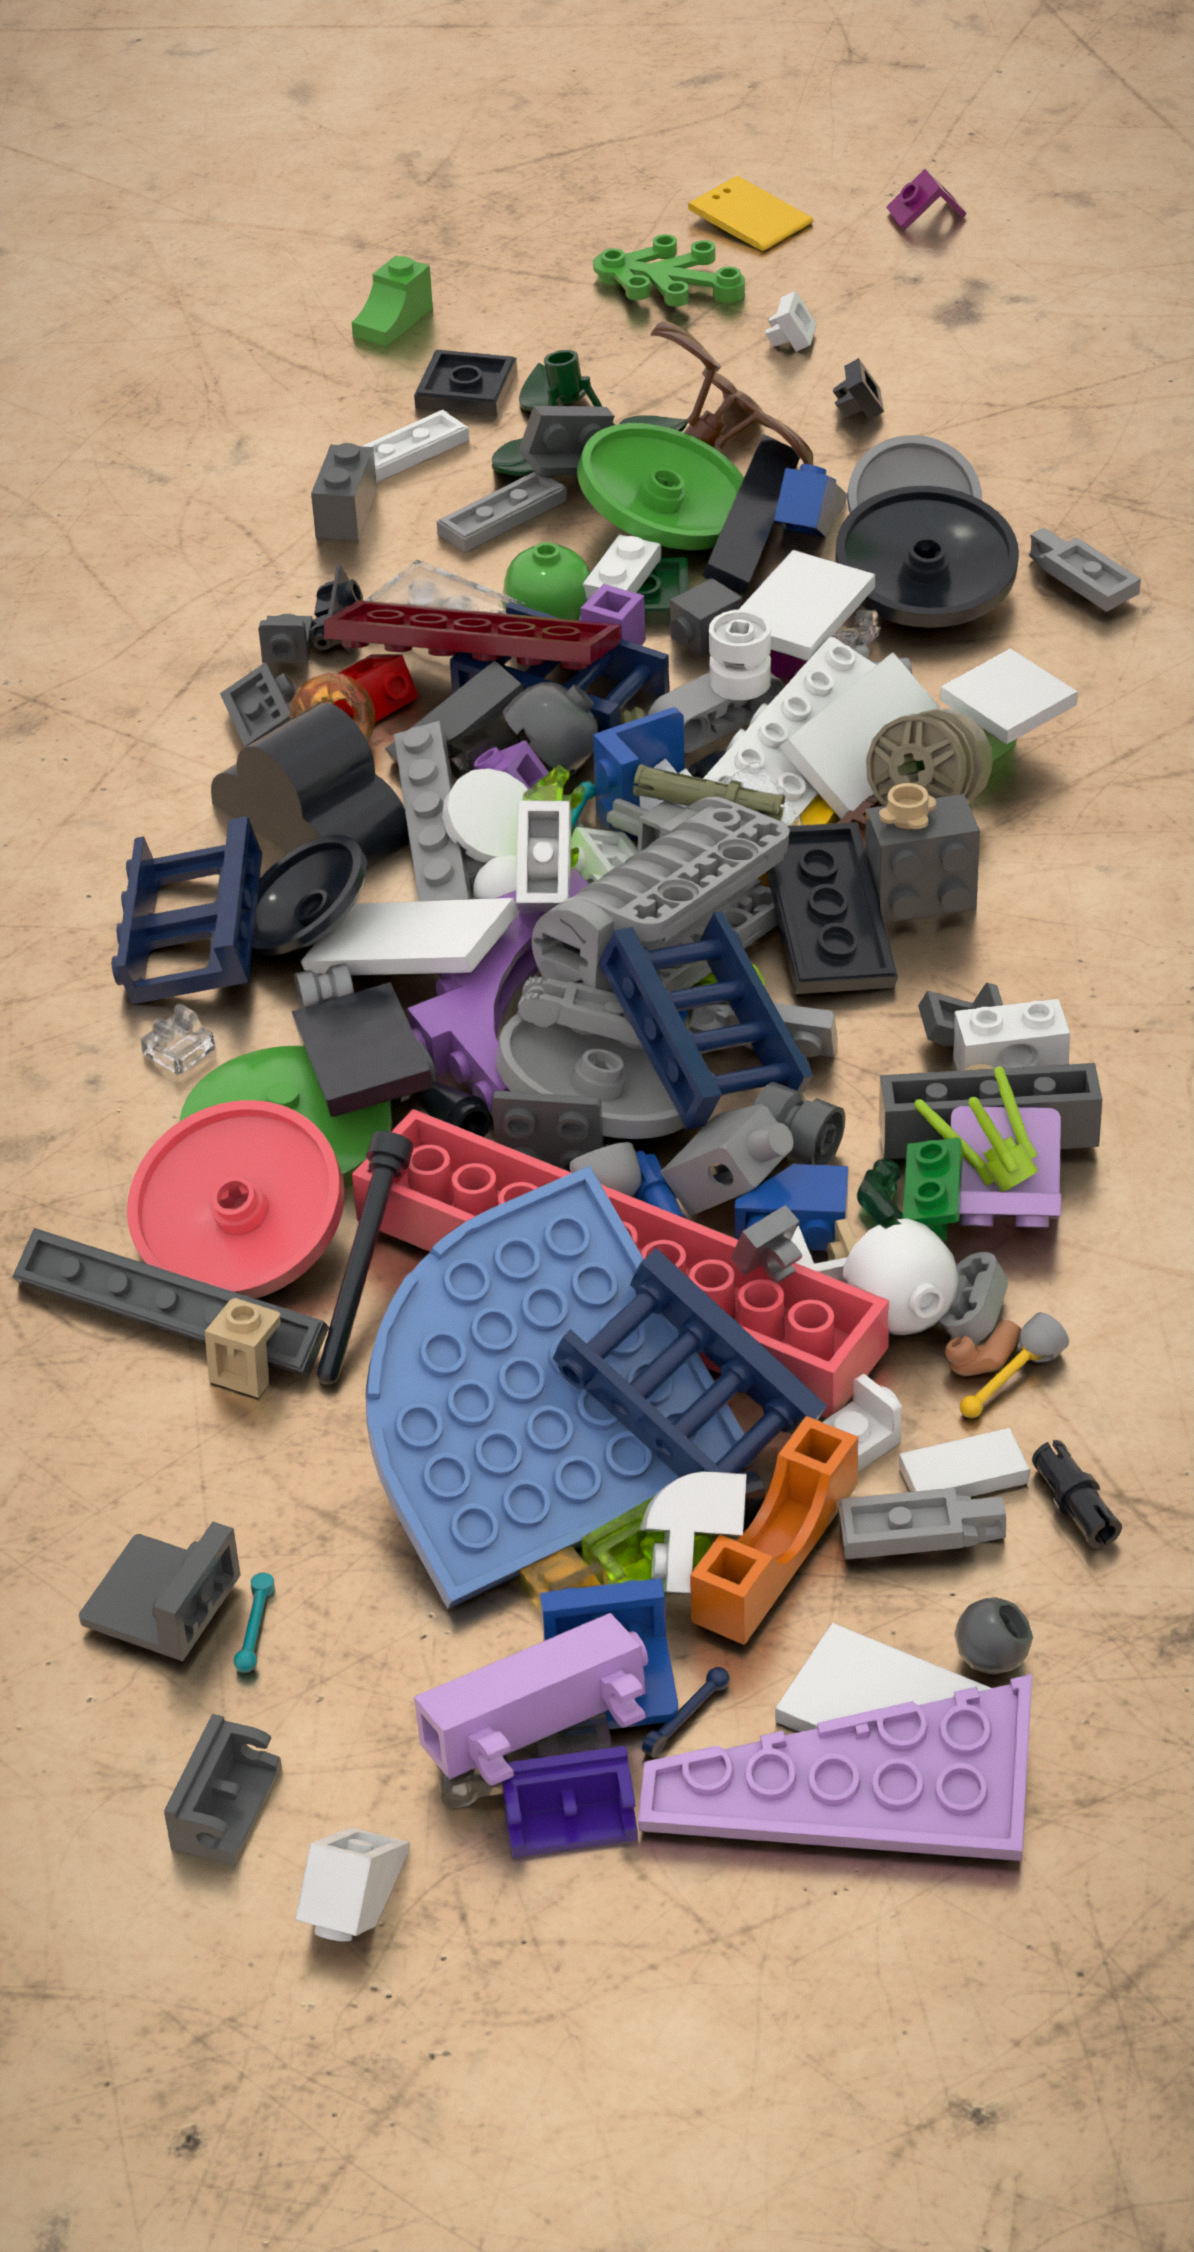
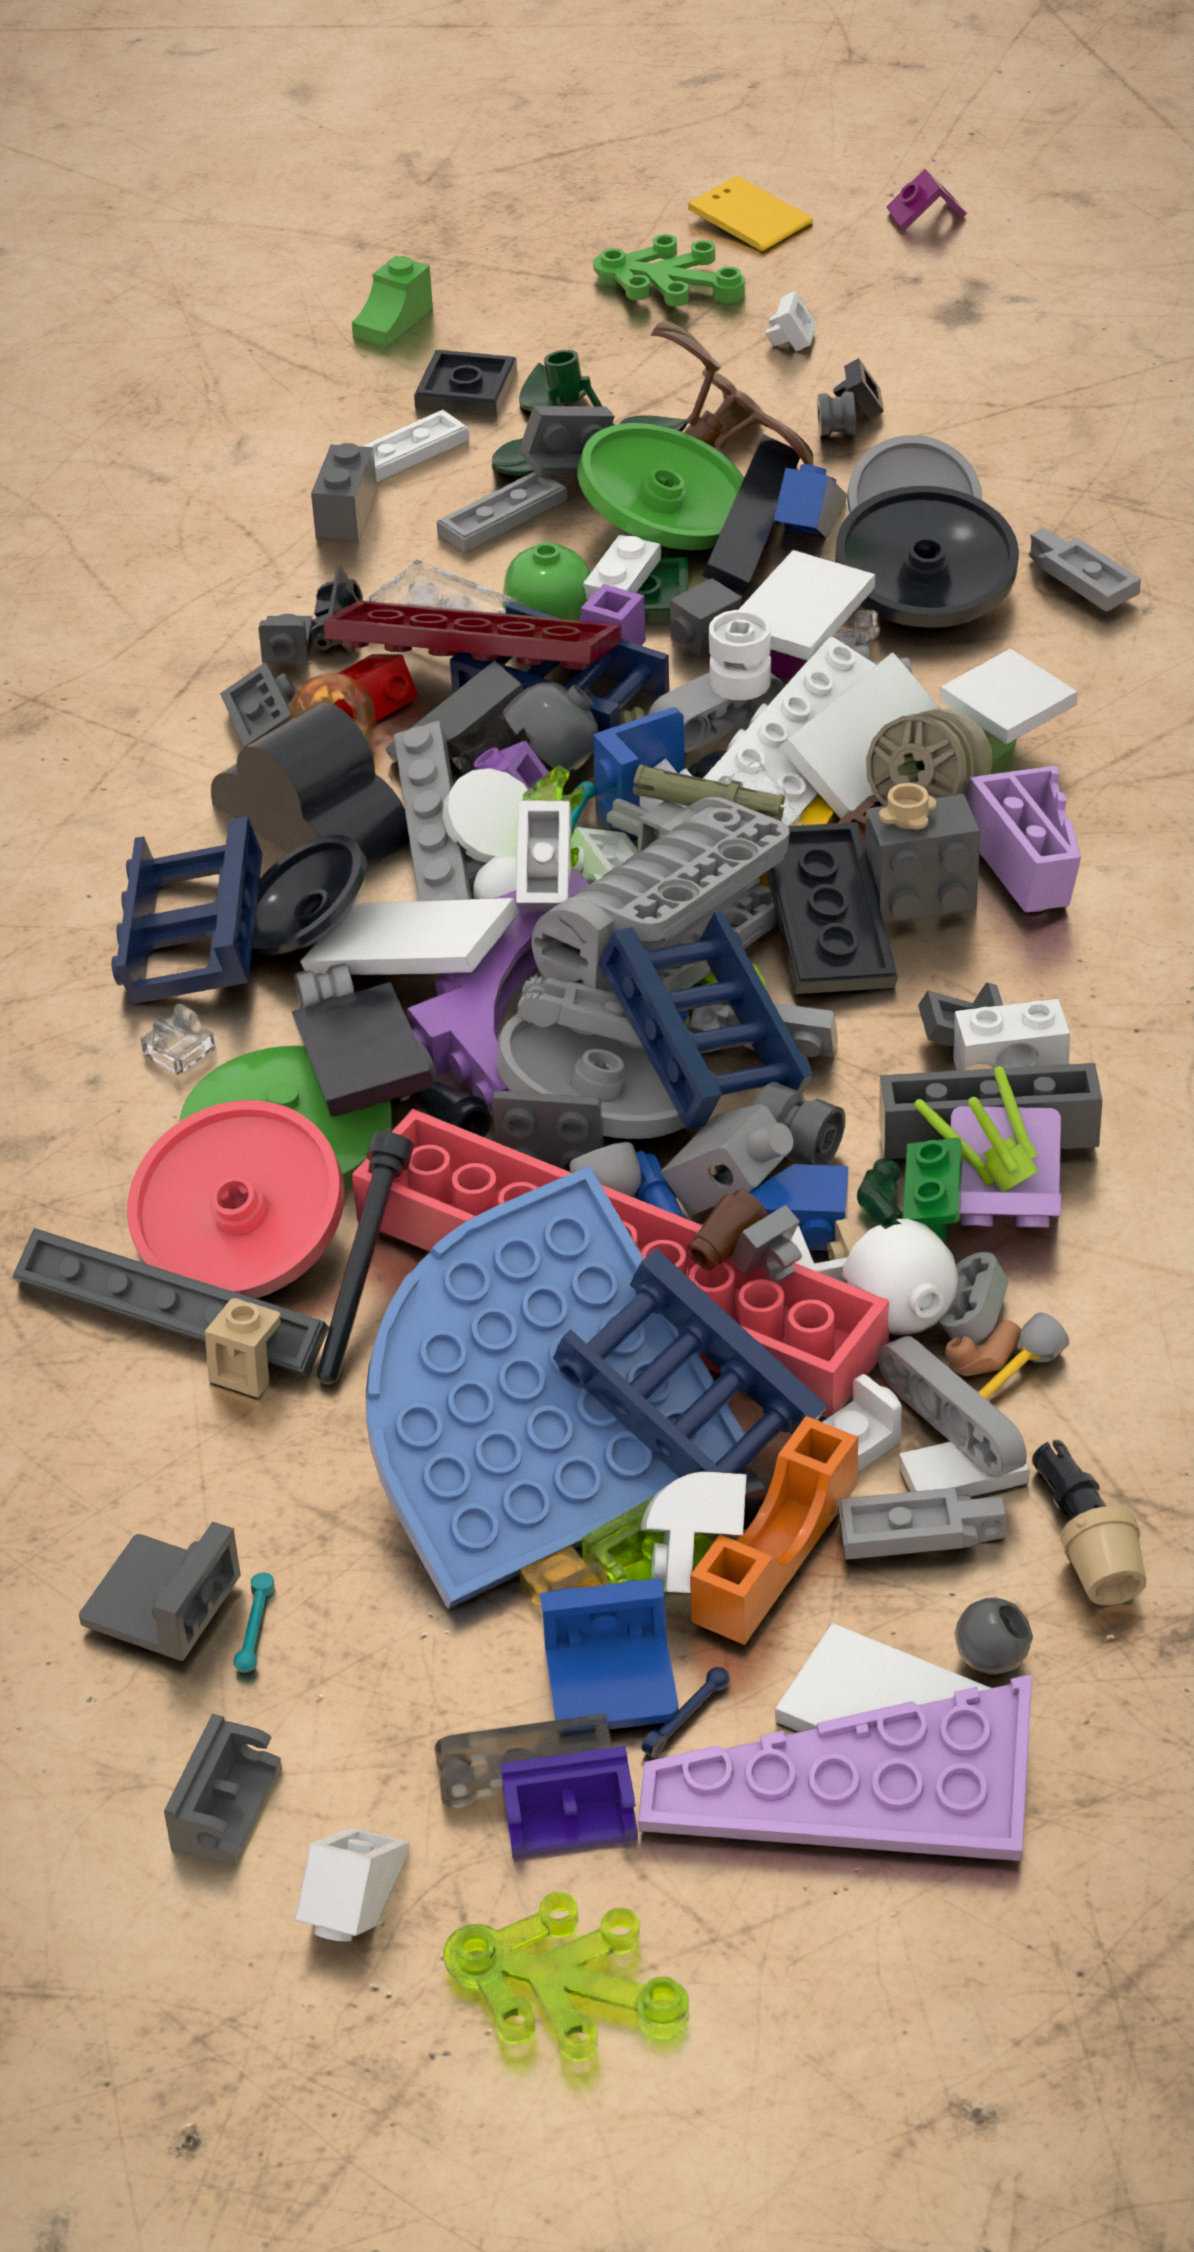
lavender brick [414,1613,648,1786] -> none
none -> clear neon green plant [443,1892,689,2061]
none -> reddish brown cone [687,1190,768,1271]
none -> dark grey wheel [817,392,856,437]
none -> light grey beam [878,1336,1027,1477]
none -> lavender wedge [965,765,1081,913]
none -> tan piece [1060,1506,1147,1606]

